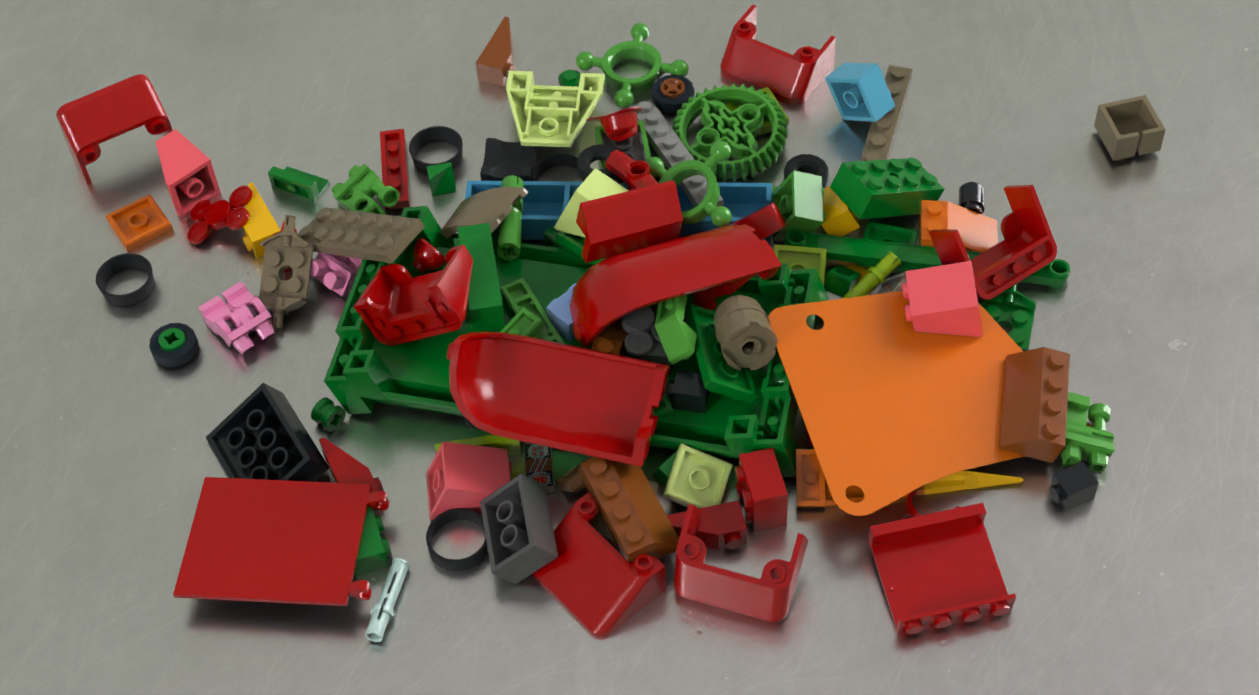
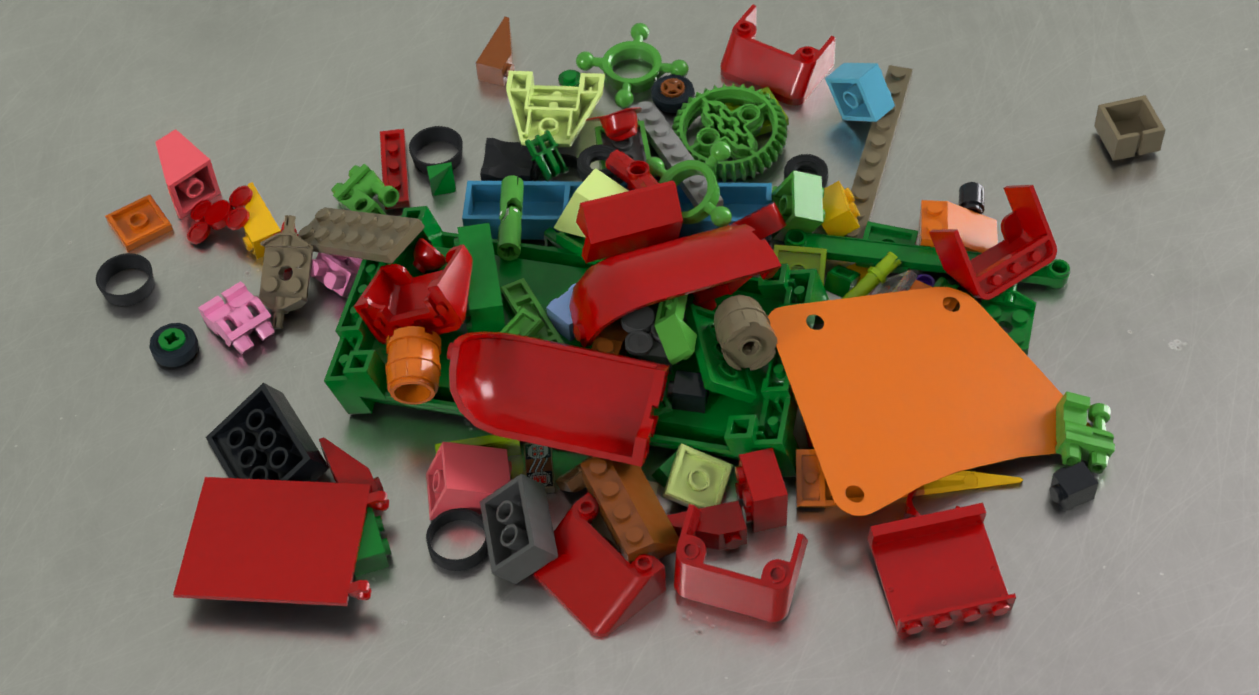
red windscreen [56,74,173,184] -> none
green panel [268,166,330,204] -> none
green wheel [311,397,346,432] -> none
light aqua pin [364,558,410,642] -> none
dark tan slope [440,187,528,239] -> none
green brick [830,157,944,219] -> none
coral slope [902,261,983,337] -> none
dark orange slope [998,347,1070,463] -> none
none -> orange piece [385,326,441,405]
none -> green arm [525,130,569,181]

